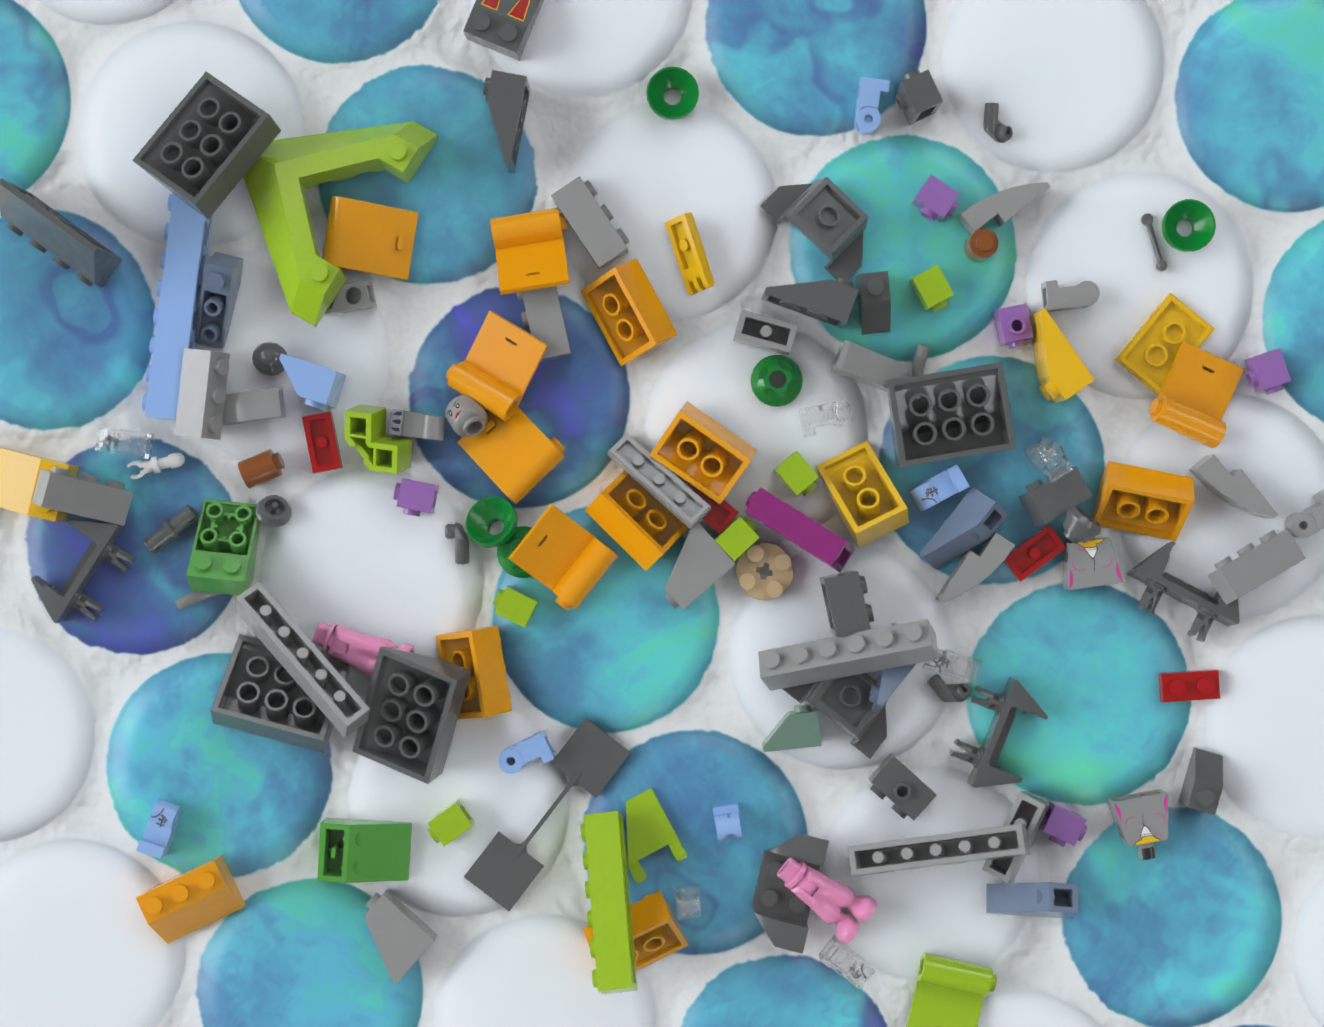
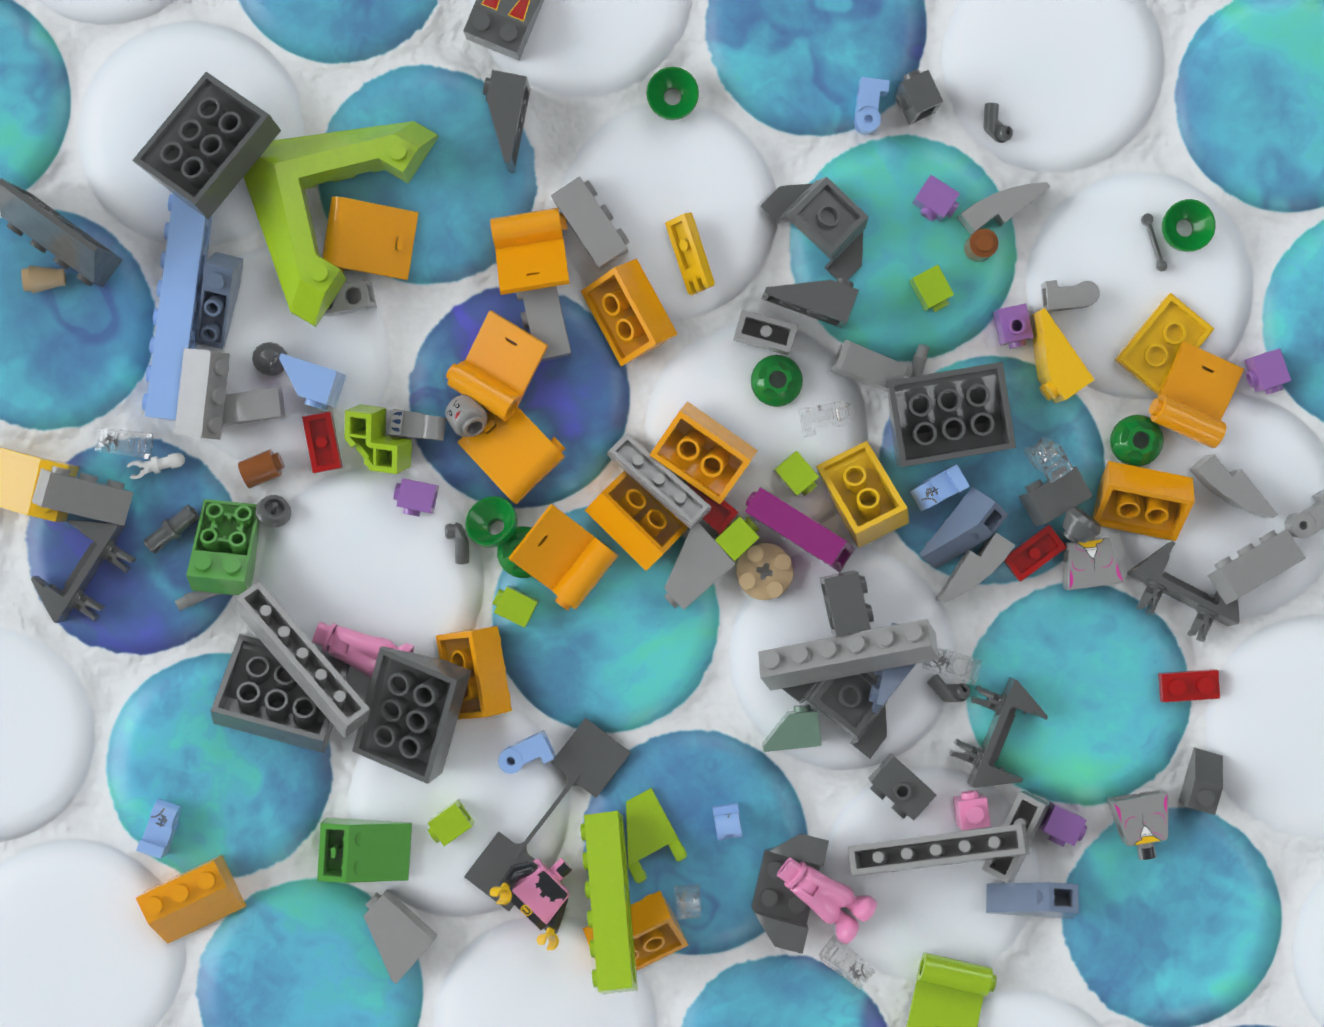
dark grey slope [856,271,891,335] -> none
none -> tan cone [21,265,66,294]
none -> torso [490,858,572,950]
none -> bright pink brick [953,790,991,830]
none -> green piece [1110,415,1164,467]

